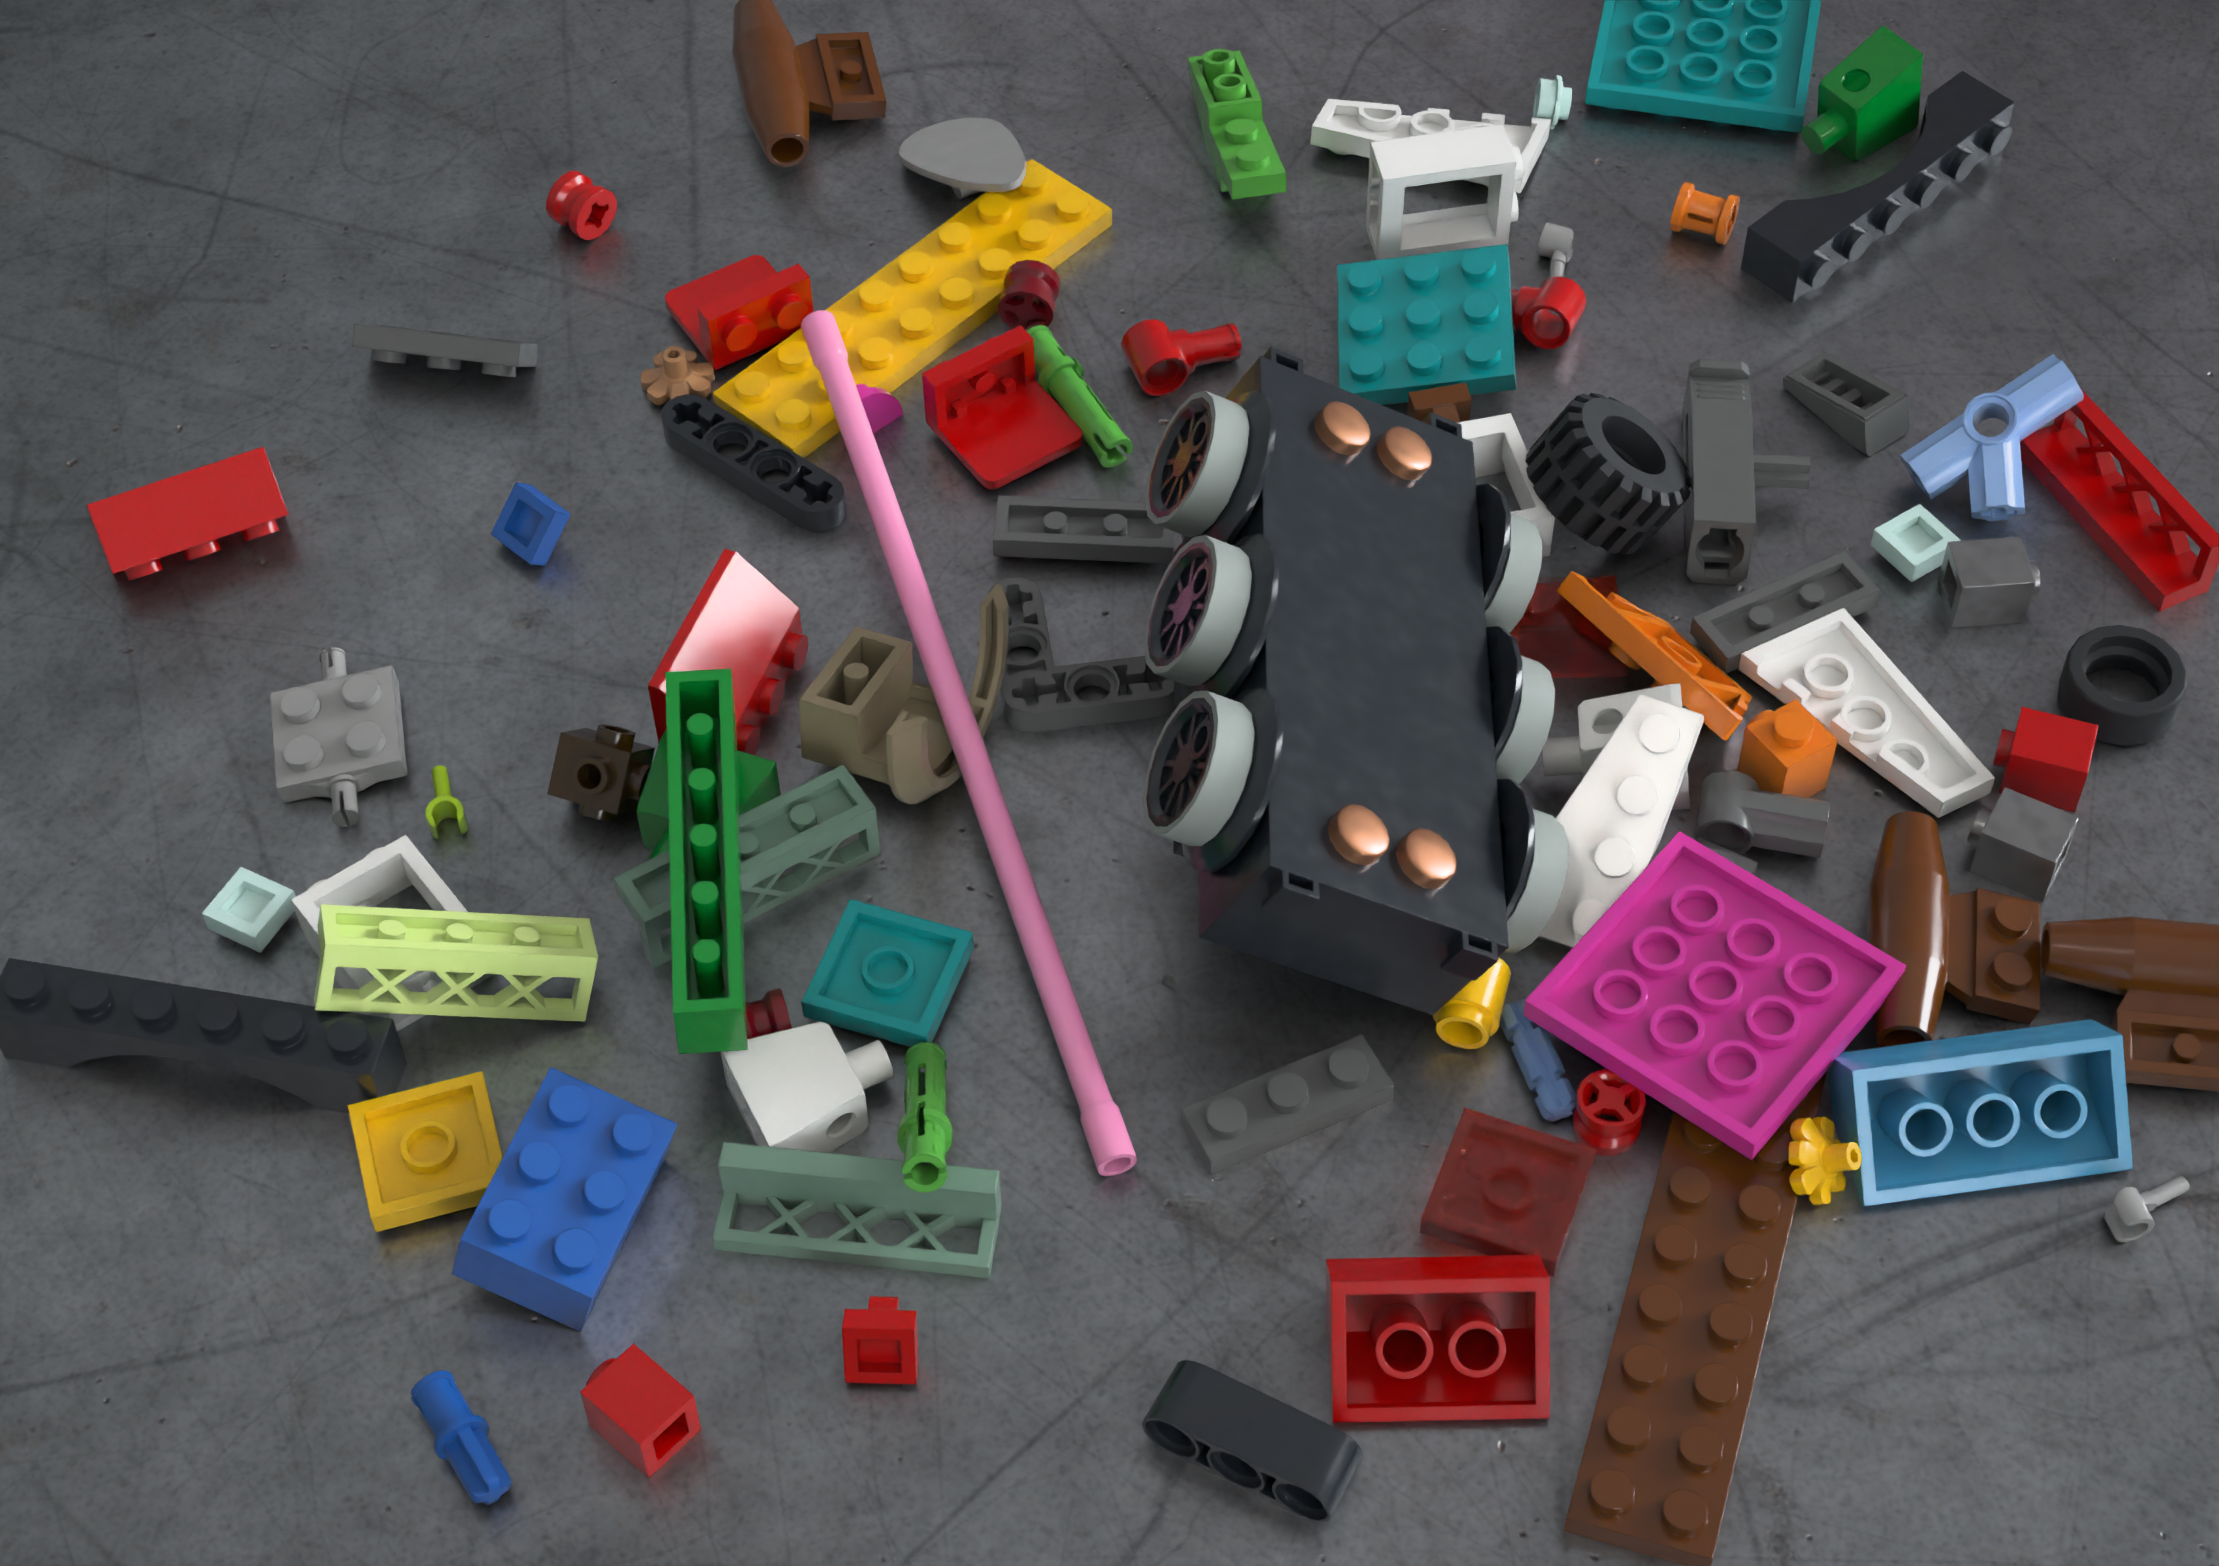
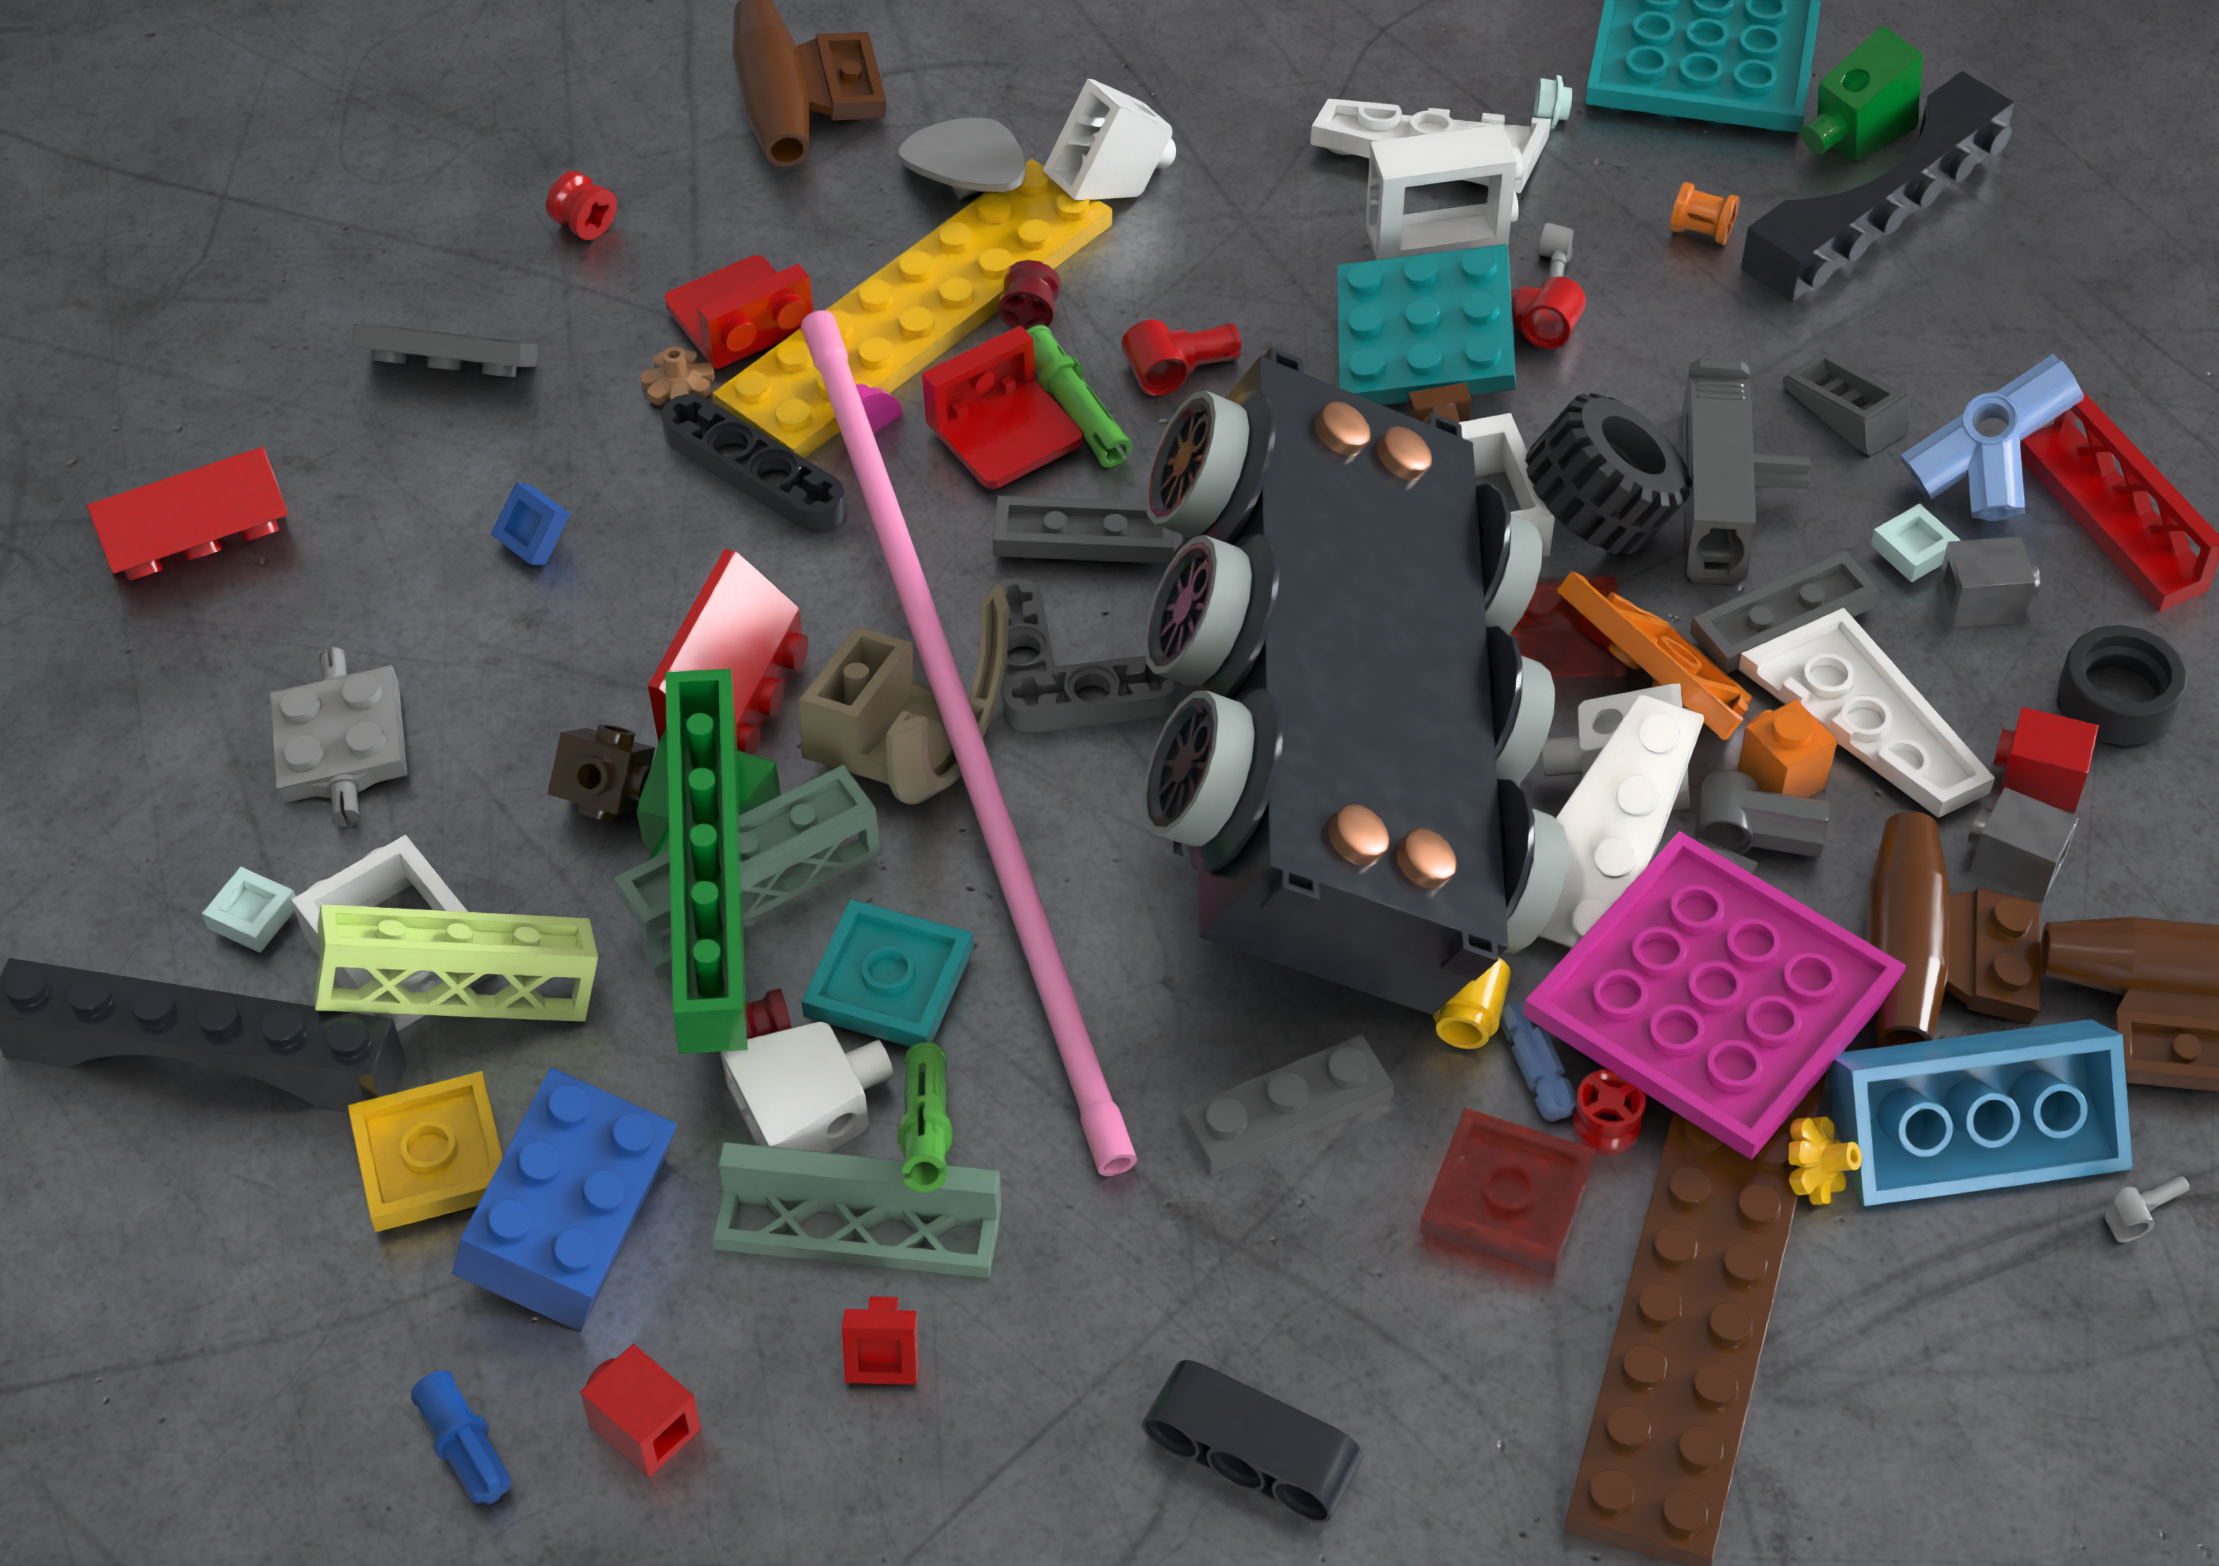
lime hand [425,765,468,839] -> none
bright green slope [1187,49,1287,200] -> none
red slope [1326,1255,1550,1423] -> none
none -> white torso [1042,79,1176,200]

